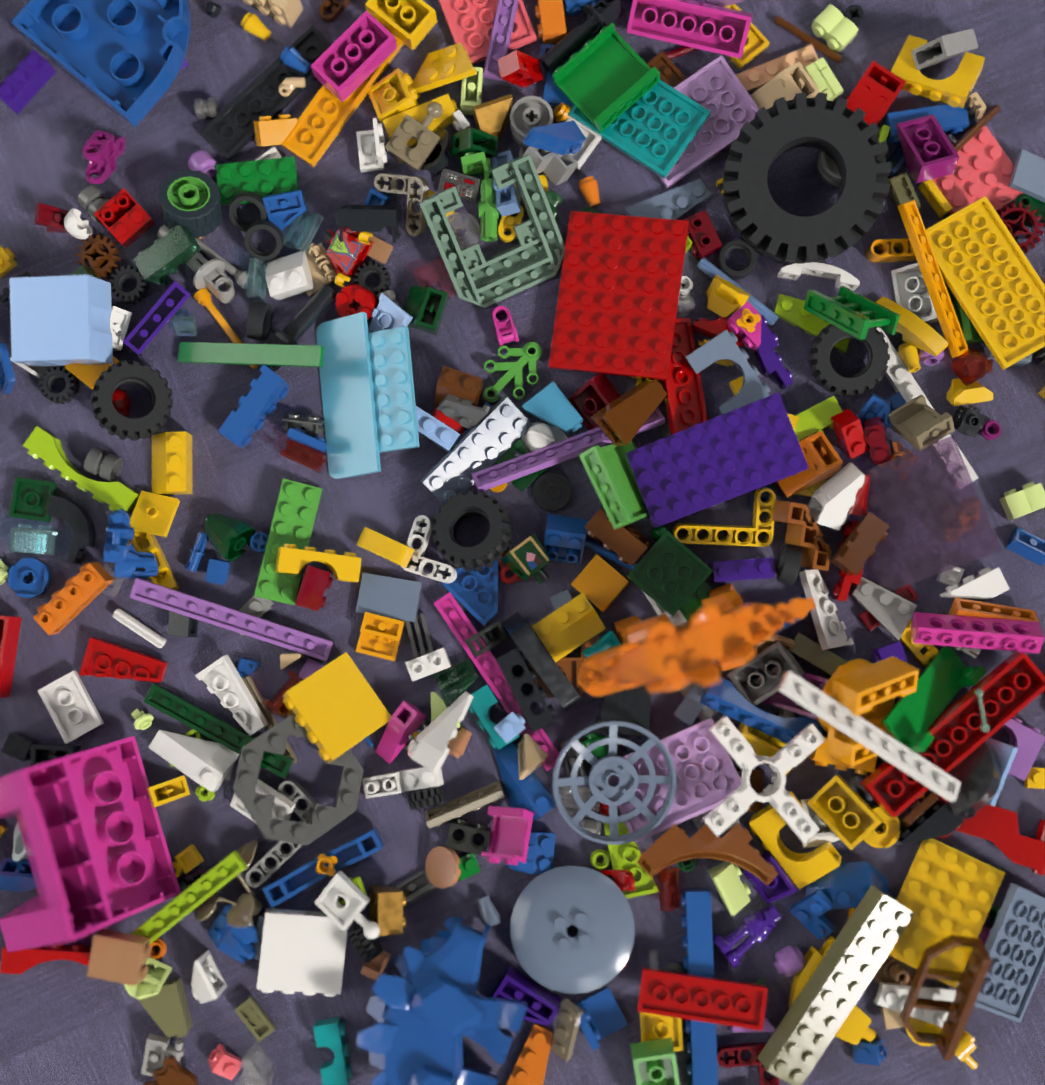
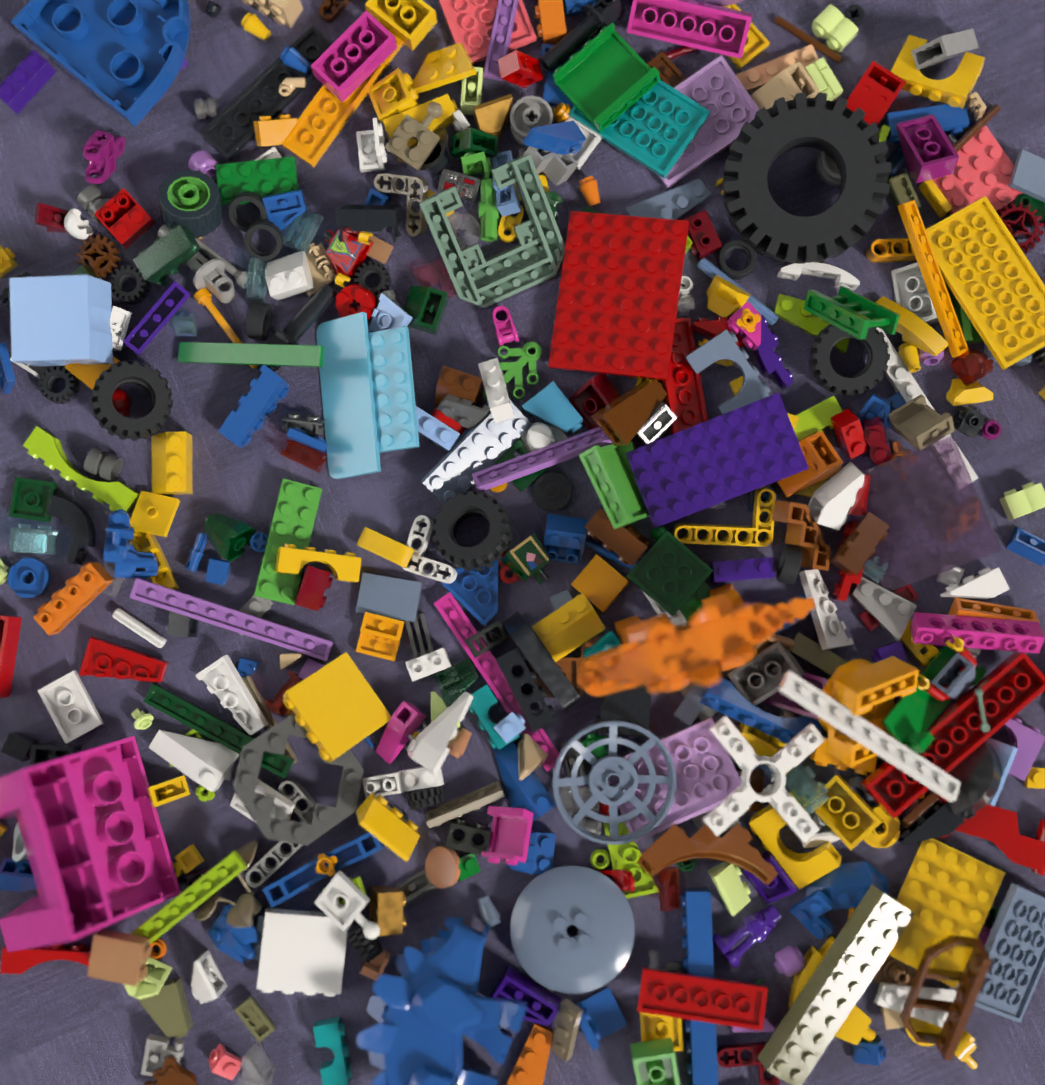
none -> yellow slope [356,792,420,862]
none -> white arch [478,358,515,423]
none -> slope [636,402,677,445]
none -> clear light blue brick [785,764,830,814]
none -> clear light blue tile [862,556,888,583]
none -> sand blue torso [917,636,977,701]

